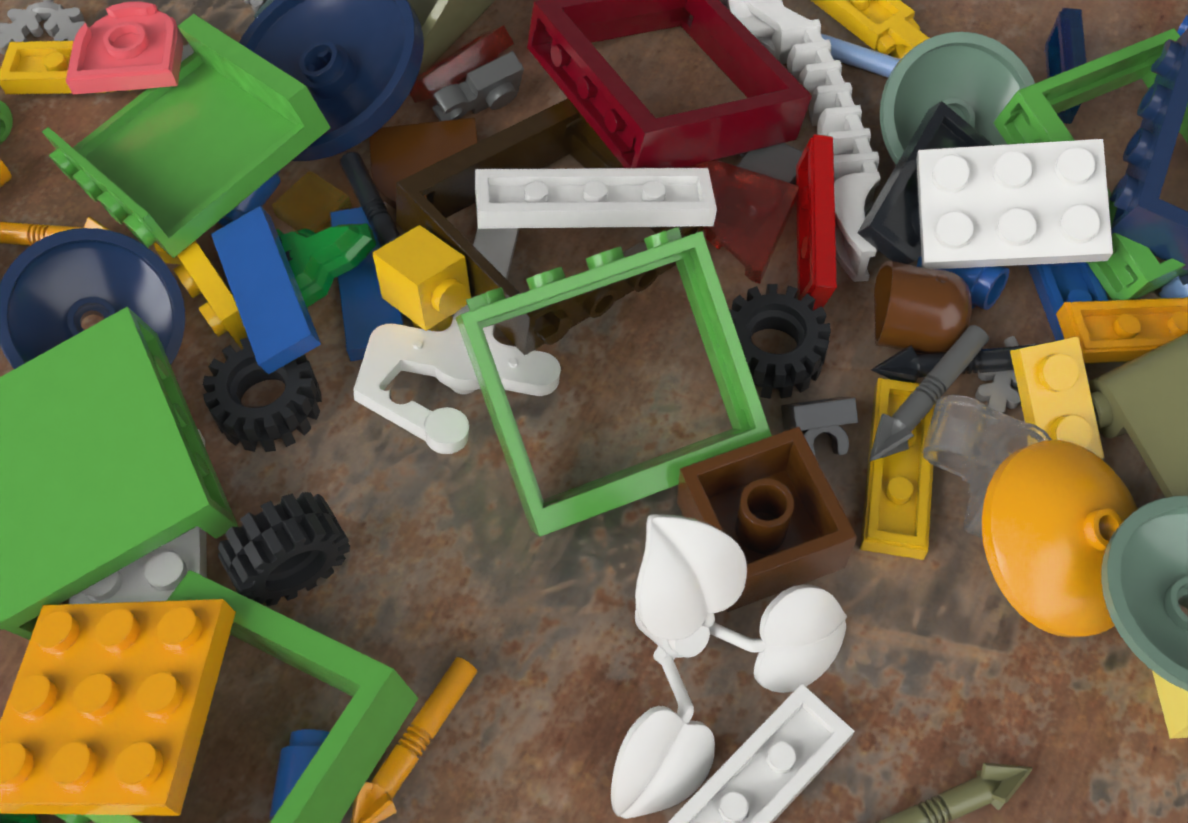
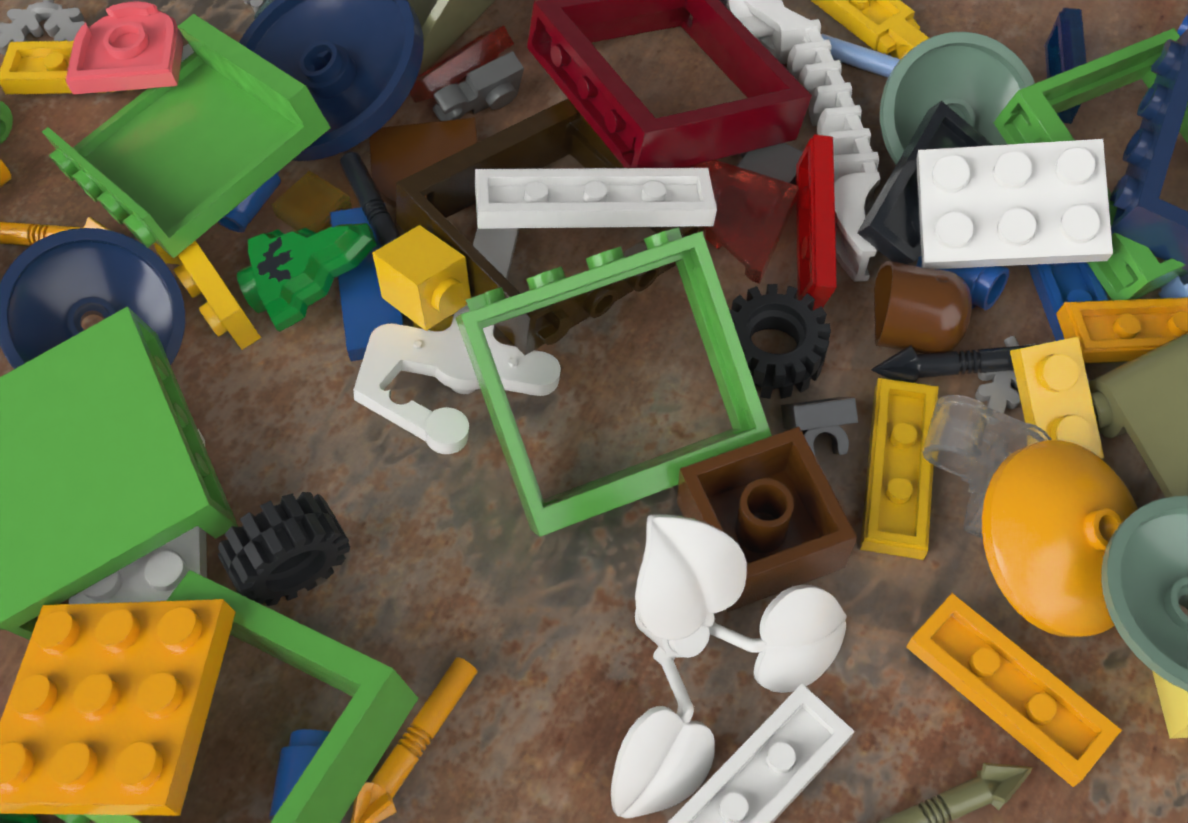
black tyre [202,337,322,452] -> none
blue tile [211,205,321,374] -> none
dark grey piece [870,325,989,461] -> none
none -> light orange plate [906,593,1122,787]

